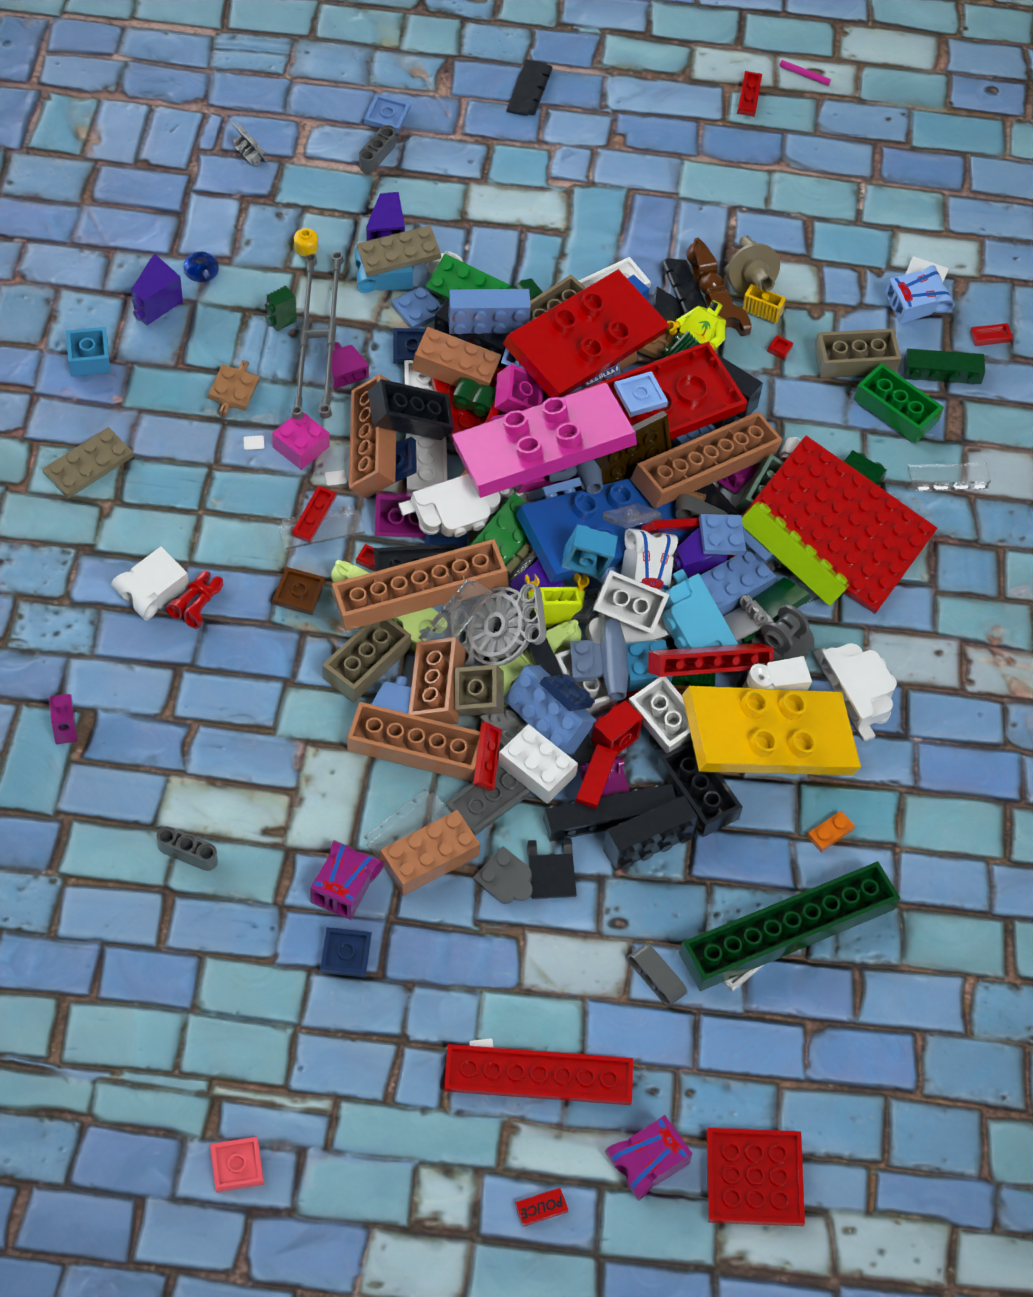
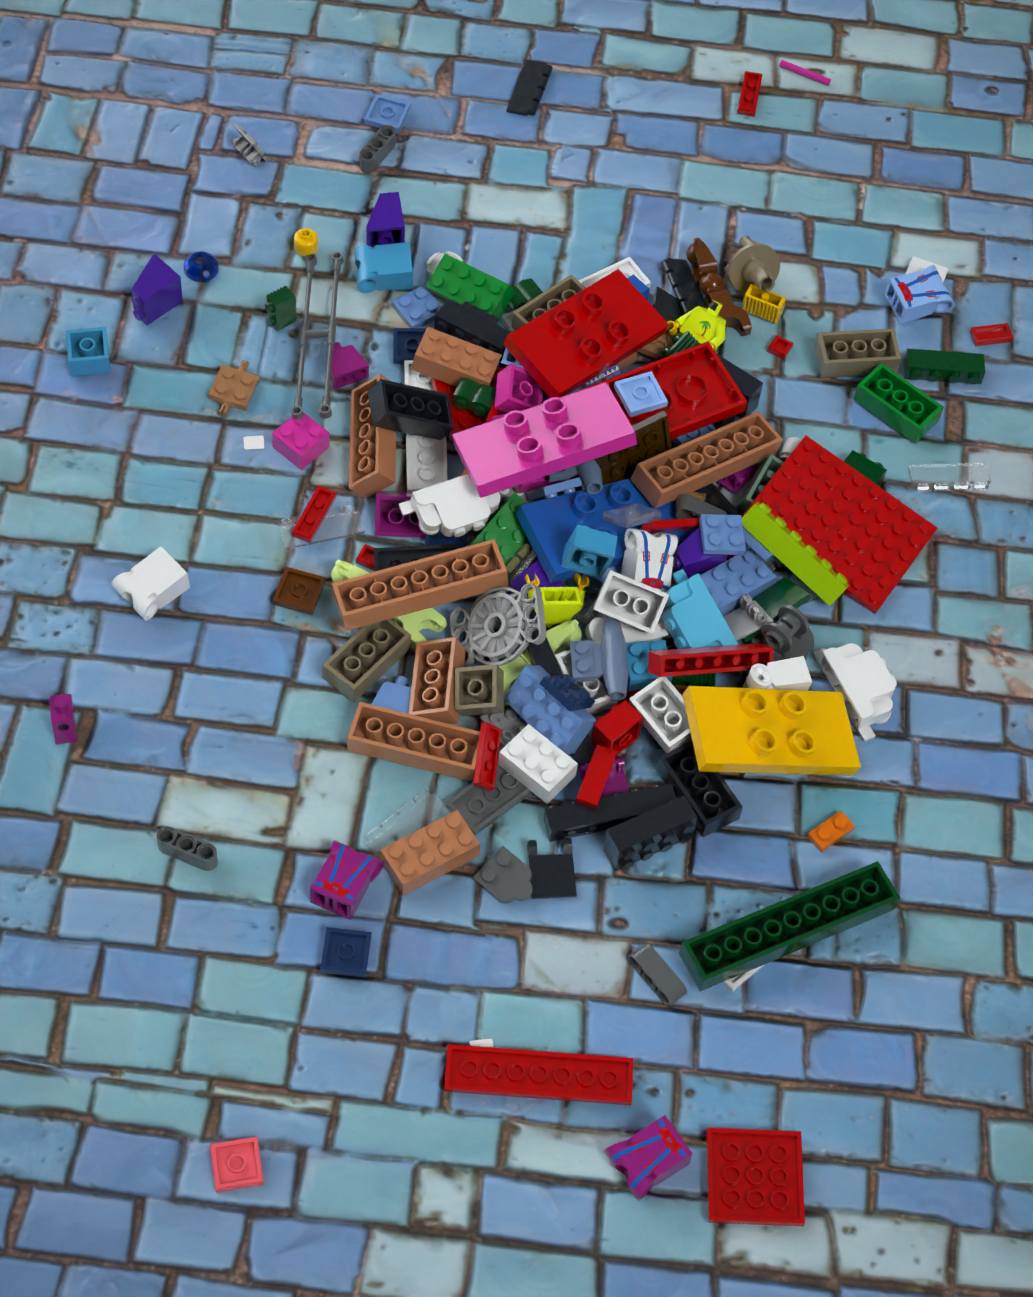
dark tan plate [43,427,134,499] -> none
red piece [166,569,223,629] -> none
white sticker [325,470,347,485] -> none
dark tan plate [357,225,441,277] -> none
dark blue plate [395,436,417,483] -> none
clear windscreen [419,579,493,642] -> none
medium blue brick [448,289,531,334] -> none
red tile [515,1188,569,1227] -> none

